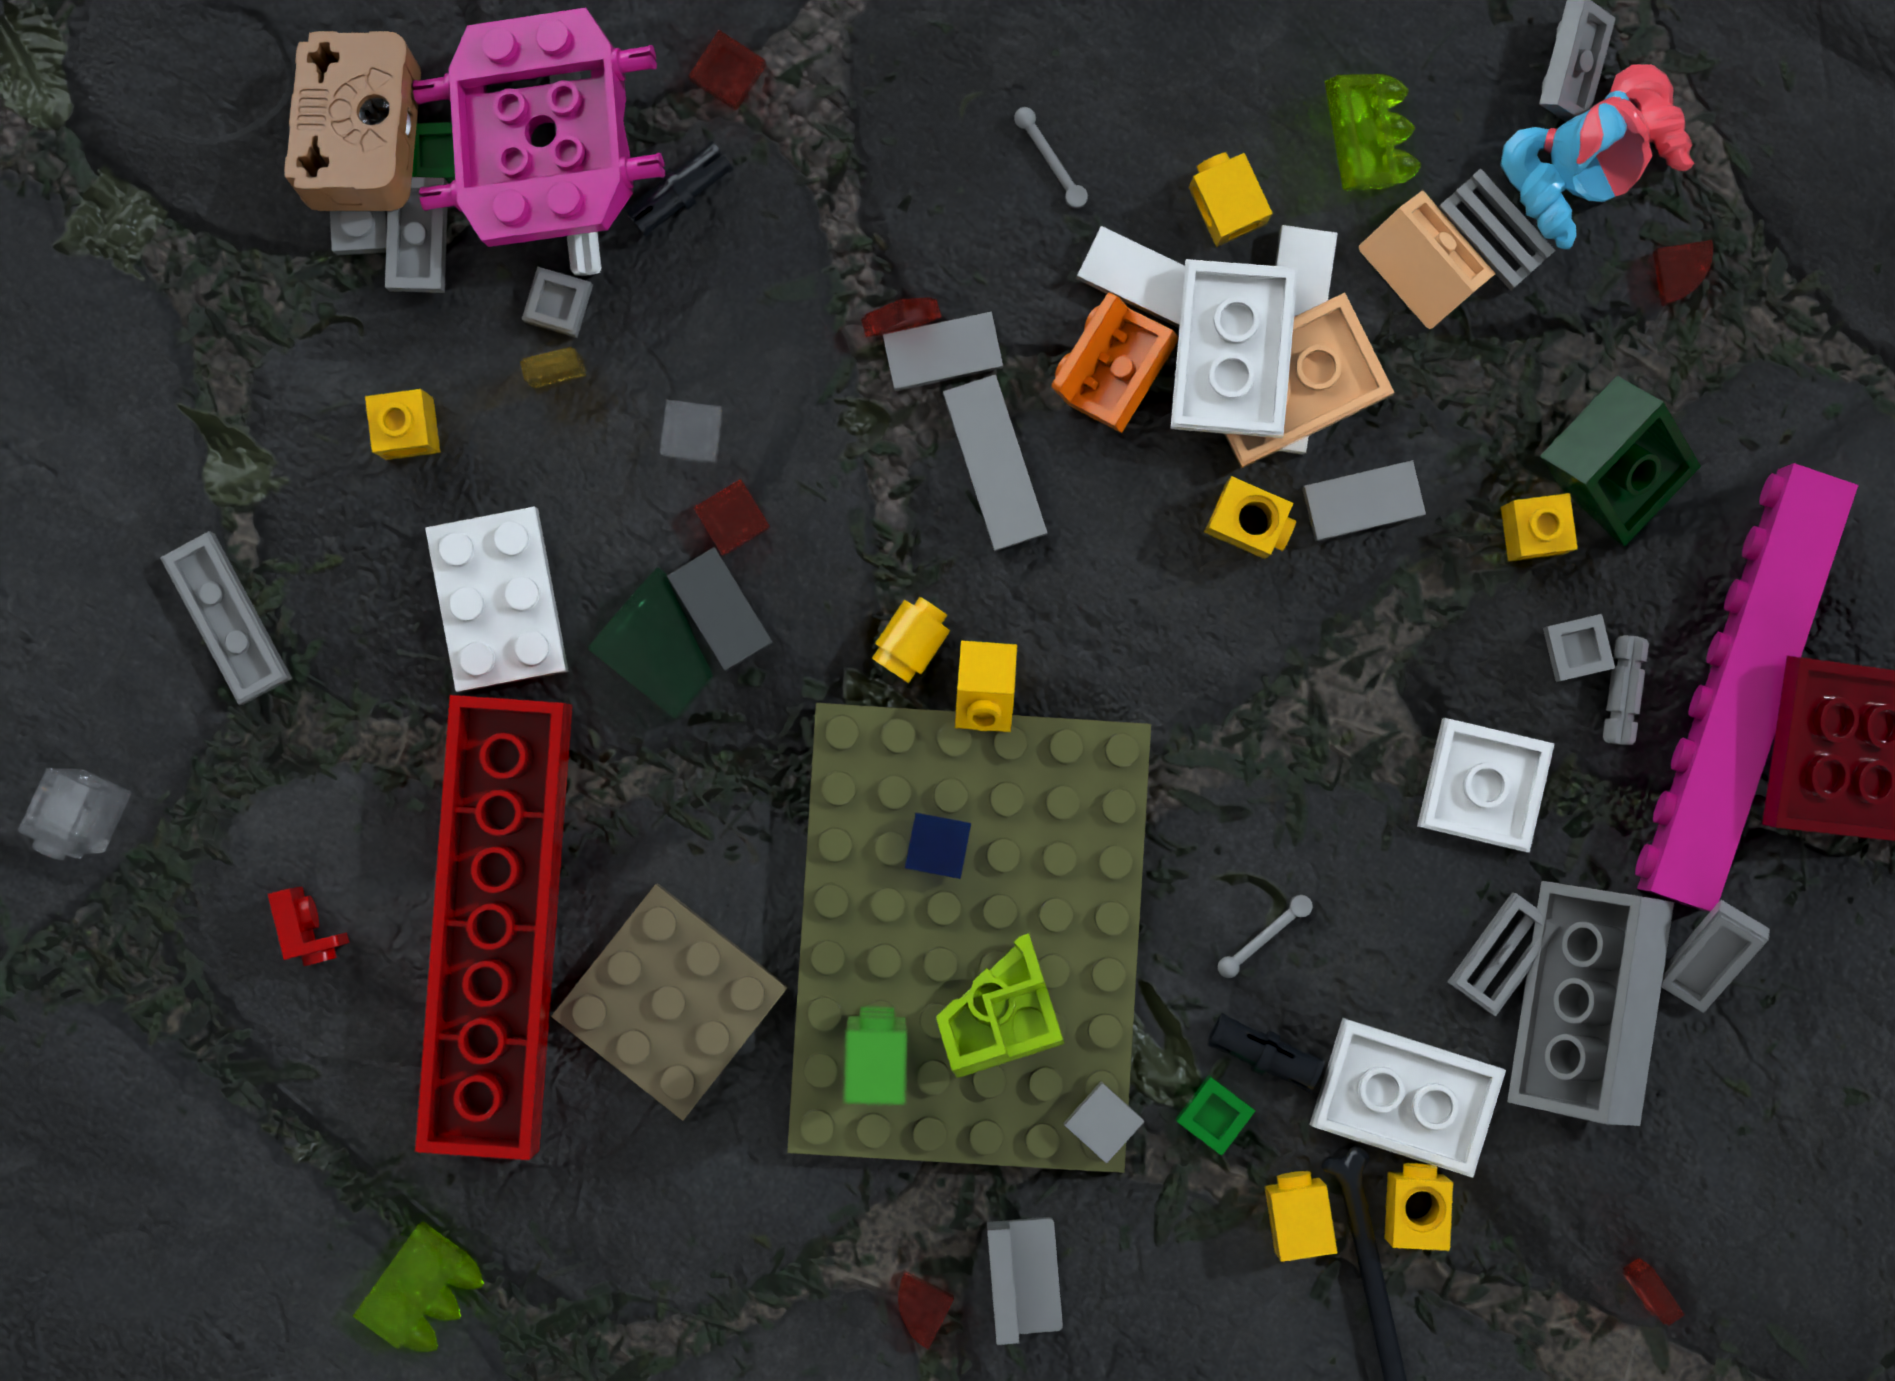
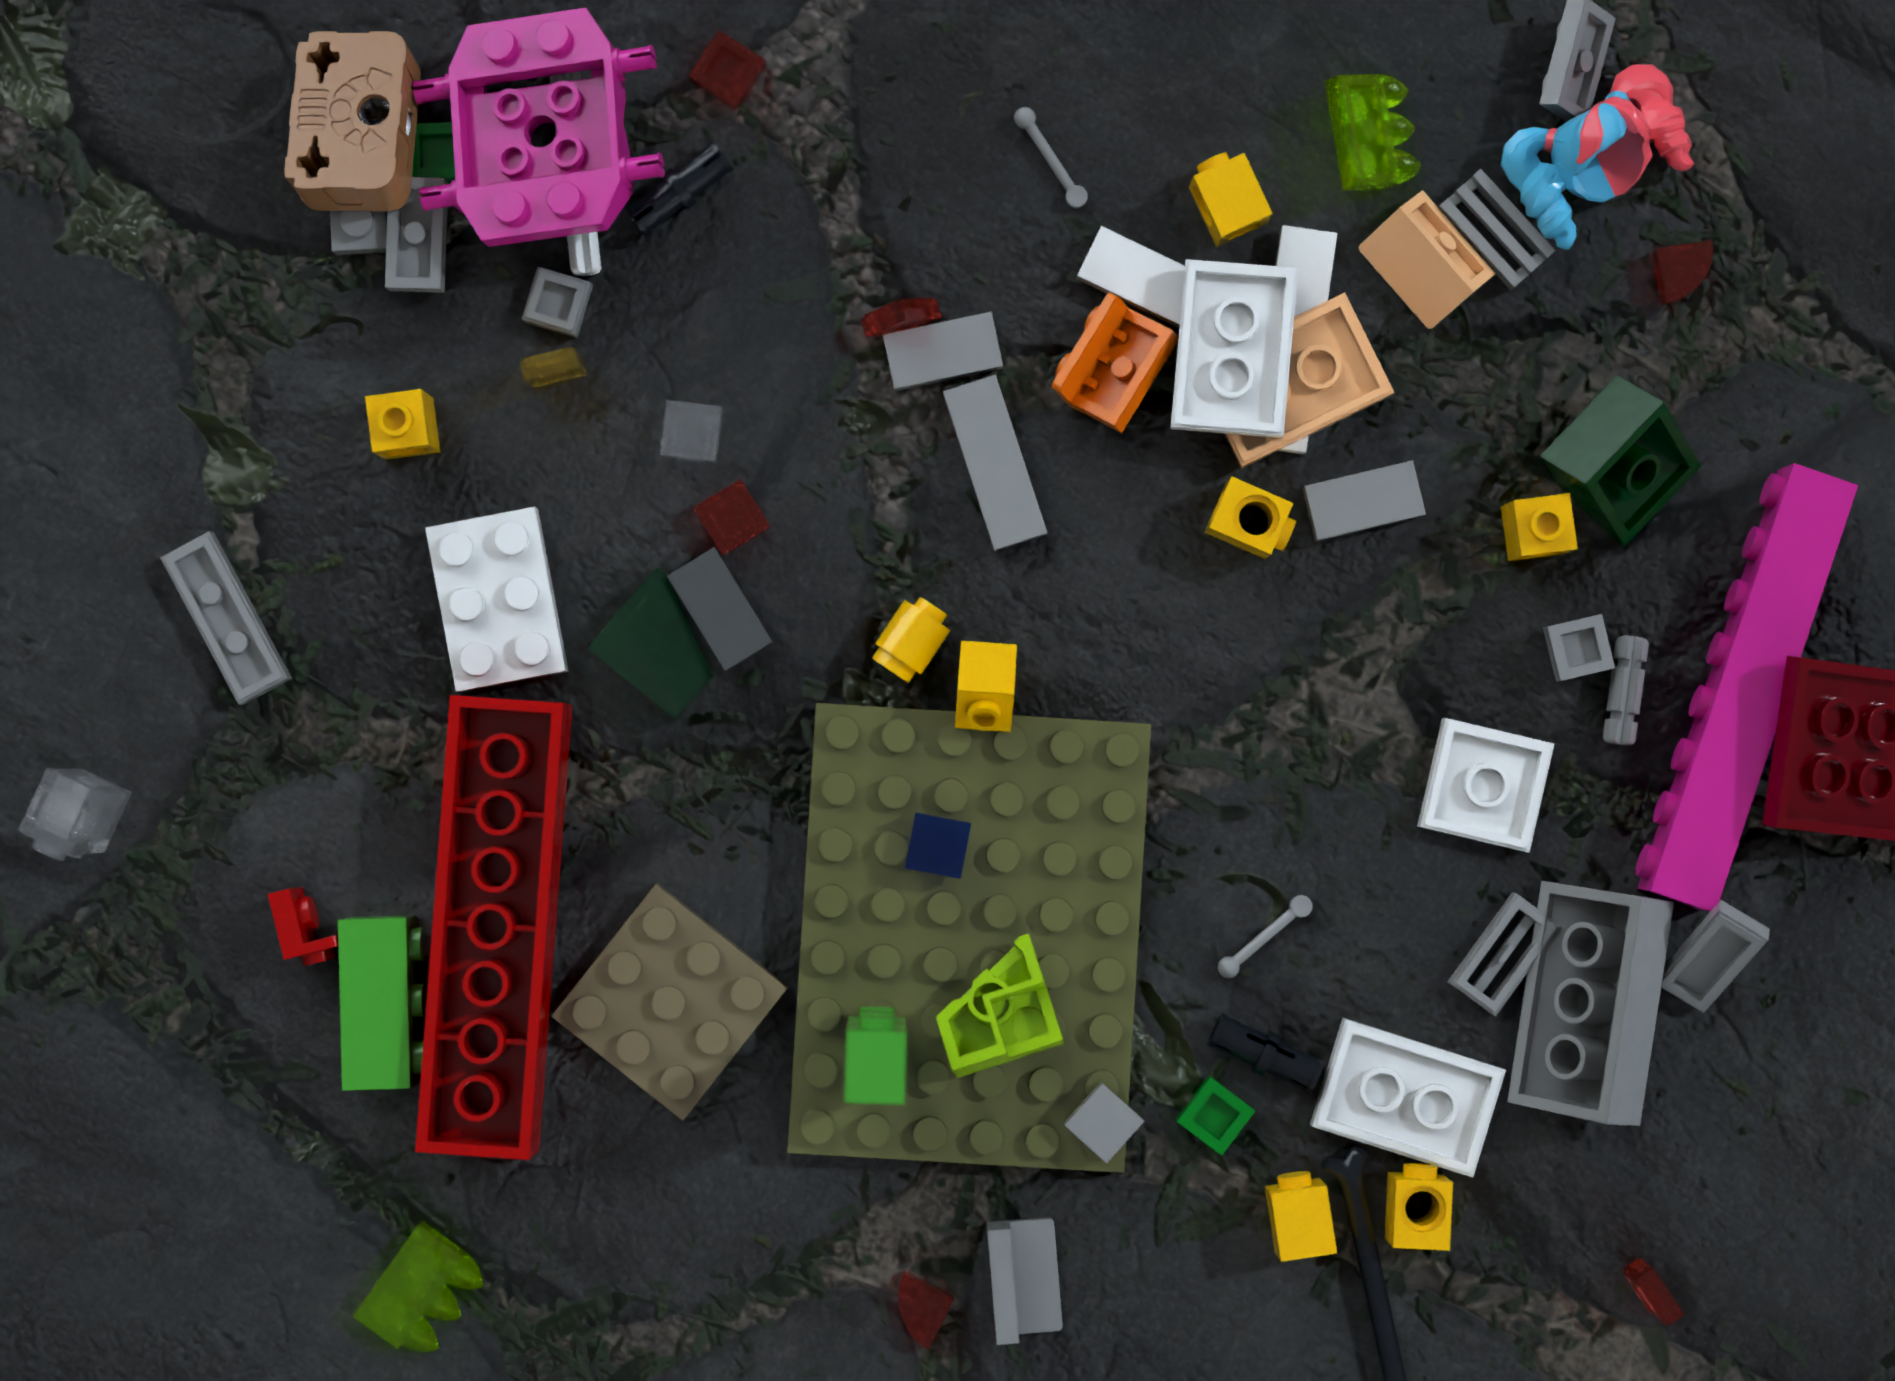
none -> bright green brick [338,915,427,1091]

